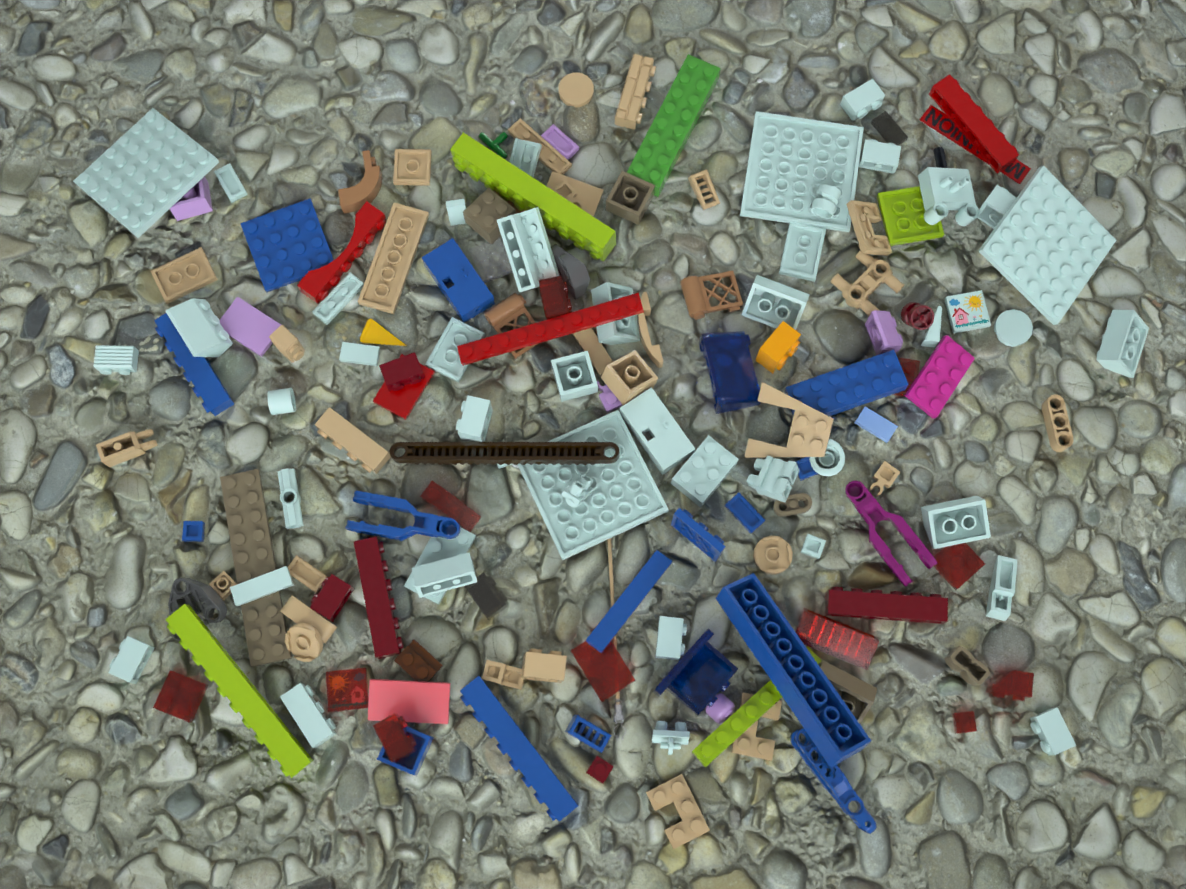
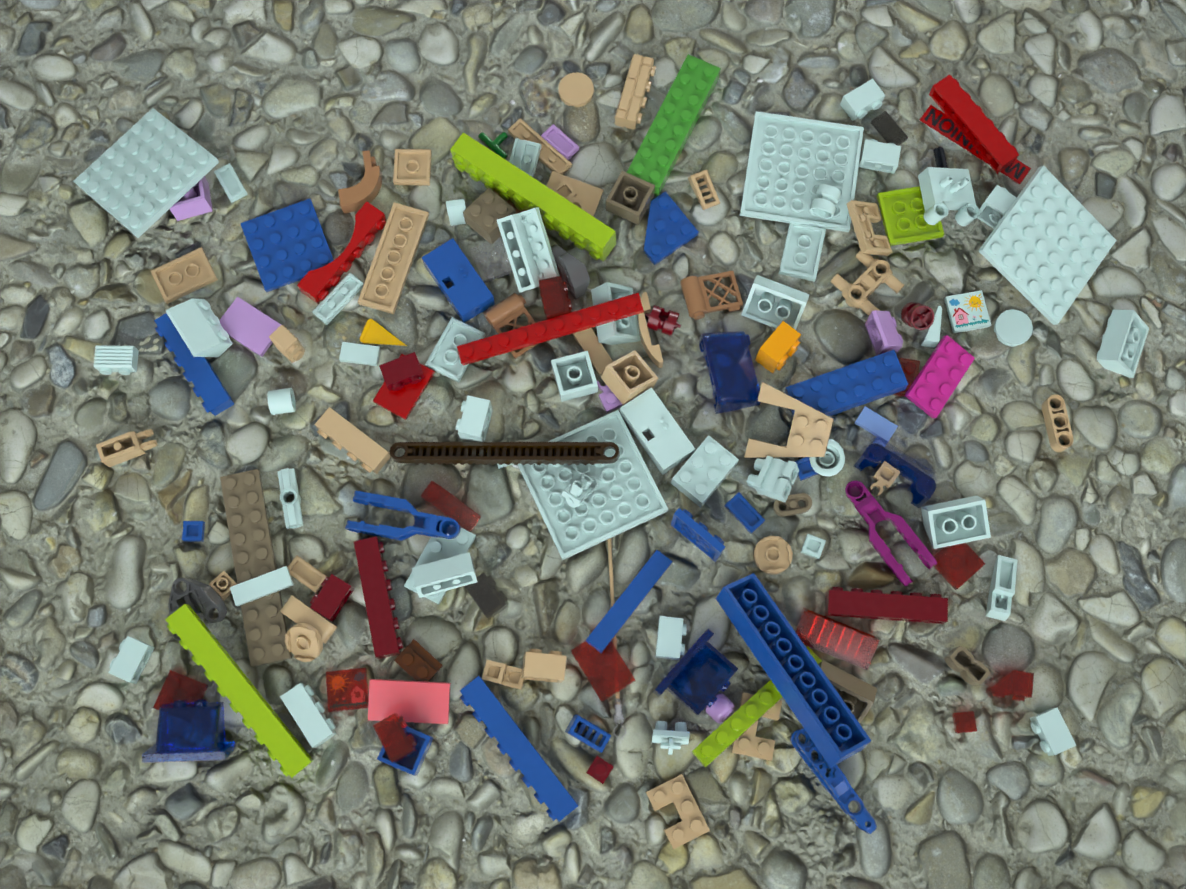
none -> clear blue windscreen [142,699,236,763]
none -> blue plate [644,191,699,265]
none -> dark red wheel [645,305,681,336]
none -> clear blue windscreen [854,437,937,508]

